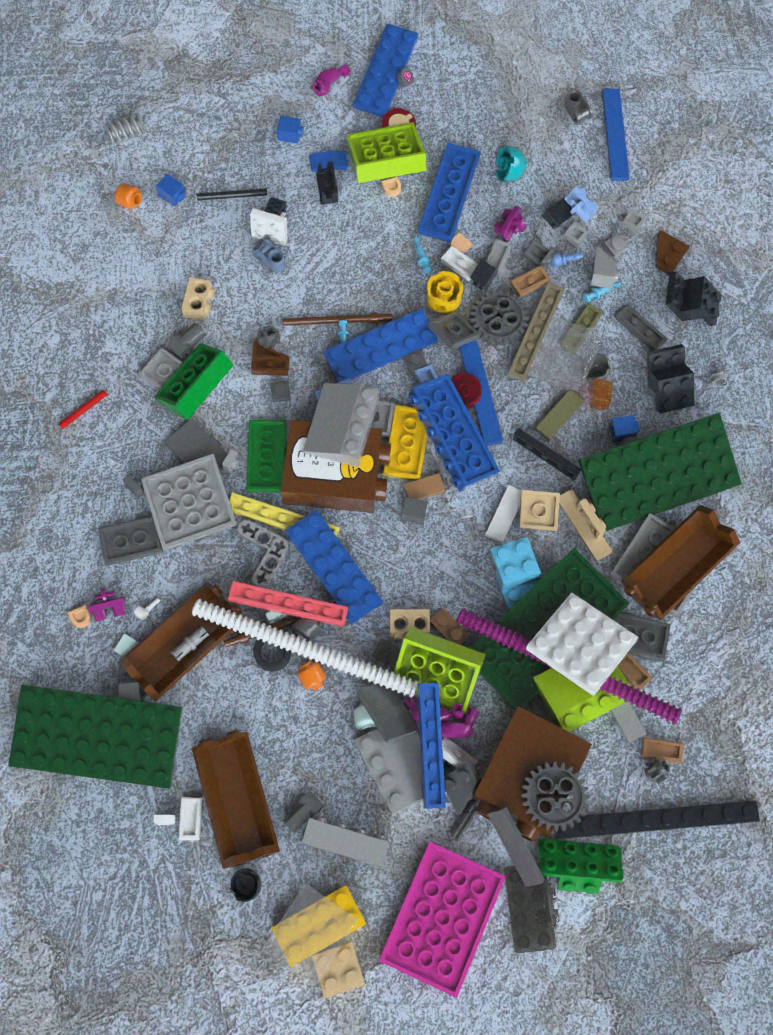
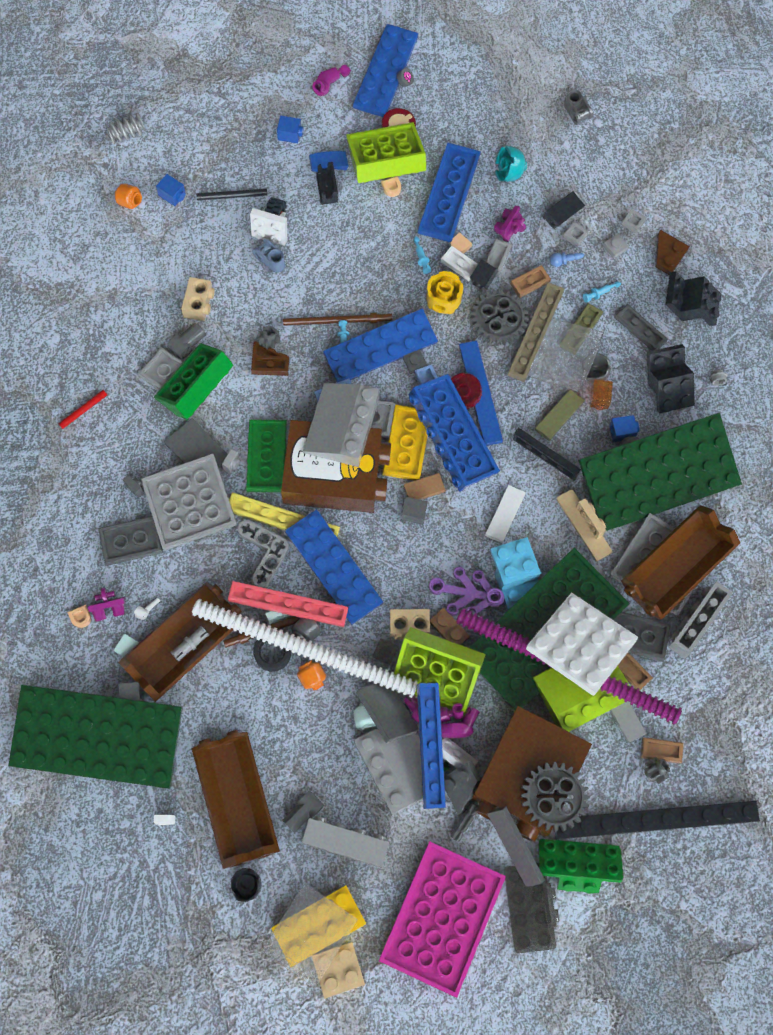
white tile [178,797,203,840] -> none
dark grey plate [270,380,291,402] -> none
dark grey plate [428,312,480,350] -> none
tan plate [518,490,560,532] -> none
dark grey bracket [523,239,554,267] -> none
light blue hips [564,186,598,223] -> none
light grey slope [591,247,619,289] -> none
blue tile [602,88,629,181] -> none
none -> medium lavender plant [429,567,504,616]
none -> light grey brick [668,581,733,659]

